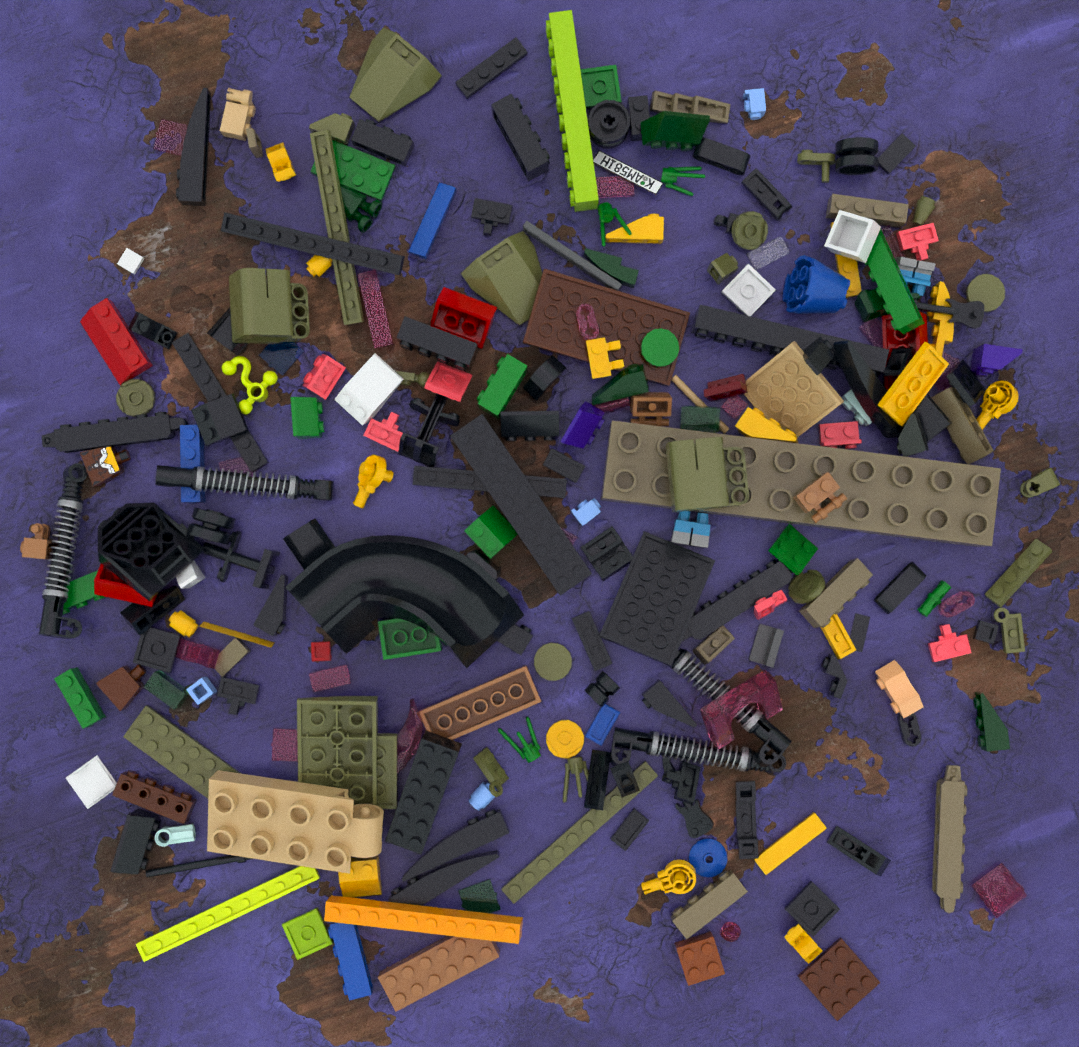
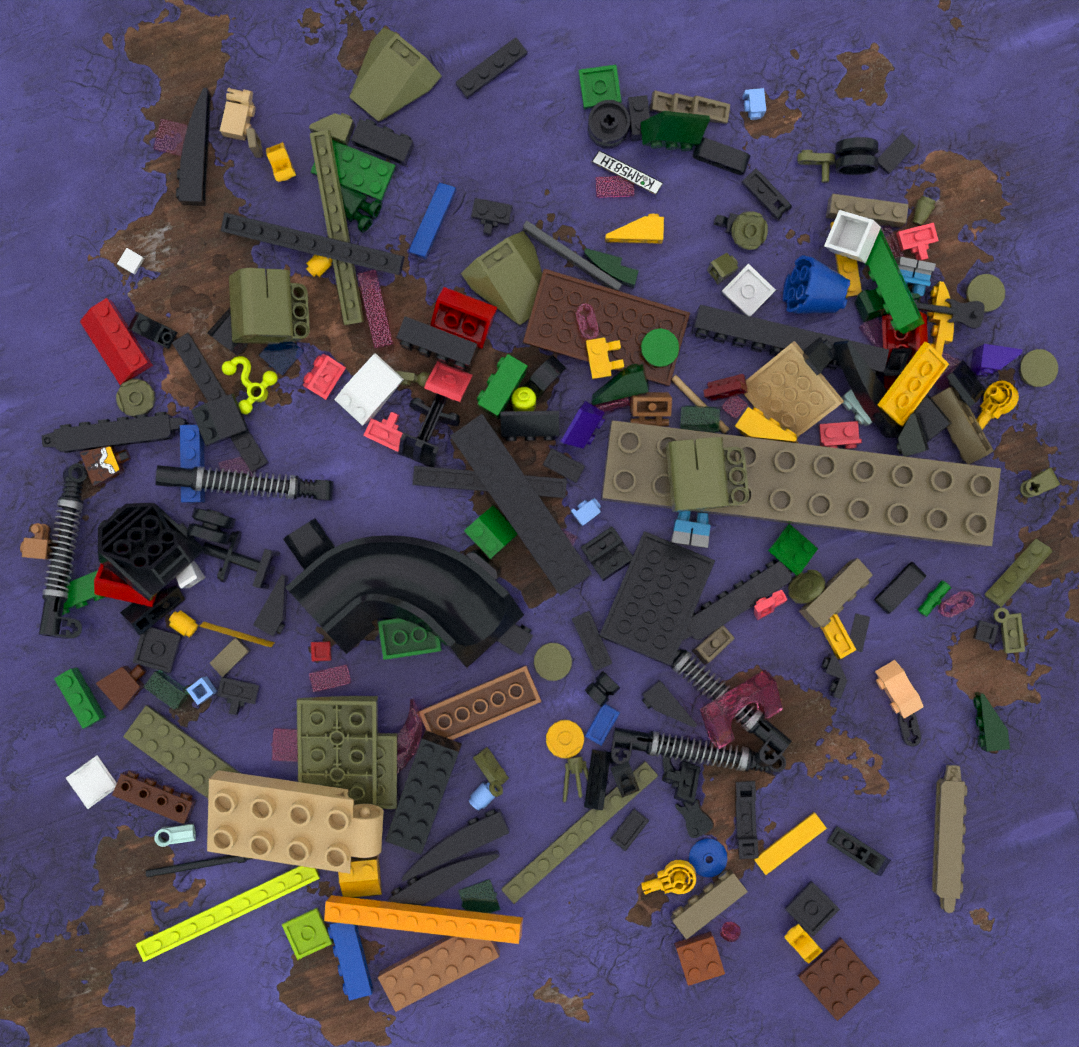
black slope [110,809,160,874] -> none
clear pink slope [176,638,220,669] -> none
green slope [290,397,325,439] -> none
yellow pin [353,454,393,508] -> none
black brick [491,93,550,182] -> none
green plant [498,717,541,763] -> none
lime brick [545,10,599,212] -> none
green plant [597,202,632,247] -> none
green plant [661,166,705,196] -> none
clear tile [747,236,790,271] -> none
dark grey panel [749,624,784,668] -> none
medium nougat brick [793,472,847,523] -> none
coral hinge [928,624,971,662] -> none
clear pink slope [972,863,1027,919] -> none
none -> neon yellow head [511,387,536,411]
none -> olive tile [1019,349,1058,388]

